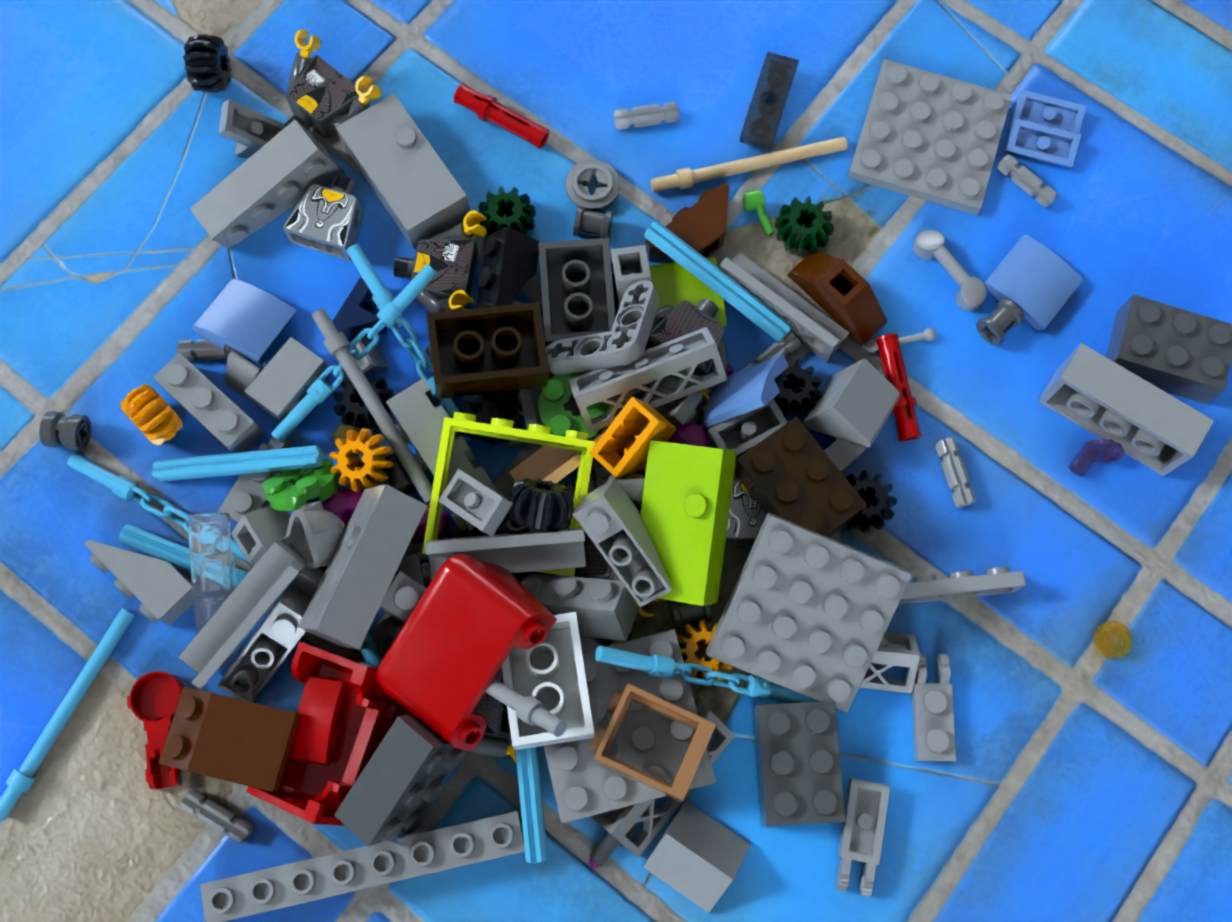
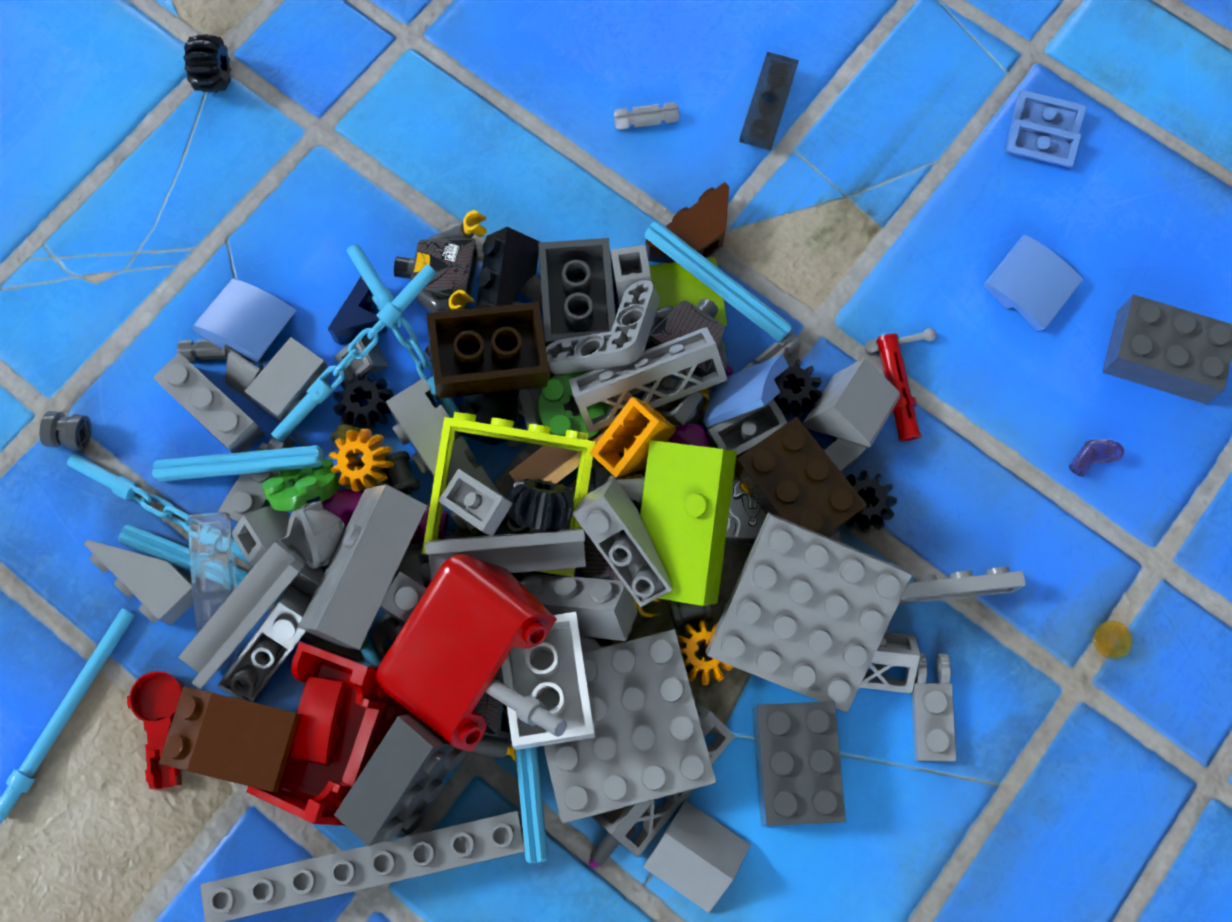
light orange gear [120,384,183,446] -> none
light grey axle [181,789,254,843] -> none
light grey wedge [190,119,345,249] -> none
light grey slope [218,99,285,157] -> none
light grey torso [283,175,363,262] -> none
torso [284,29,382,138] -> none
light grey bar [312,308,433,504] -> none
light grey brick [336,94,470,249] -> none
red pin [453,83,550,149] -> none
dark green gear [478,186,536,237] -> none
light grey gear [566,160,620,211] -> none
dark grey bush [573,206,613,238] -> none
medium nougat window [590,683,717,802] -> none
medium azure piece [595,646,817,703] -> none
tan bar [650,137,847,193] -> none
light grey fence [719,252,849,363] -> none
bright green hand [742,190,775,236] -> none
dark green gear [774,195,834,256] -> none
reddish brown slope [787,252,887,346] -> none
light grey hinge [836,778,890,897] -> none
light grey plate [847,59,1012,215] -> none
light grey bar [913,230,987,312] -> none
light grey axle [935,437,976,508] -> none
dark grey bush [976,299,1024,346] -> none
light grey axle [997,154,1058,208] -> none
light grey brick [1037,343,1214,476] -> none

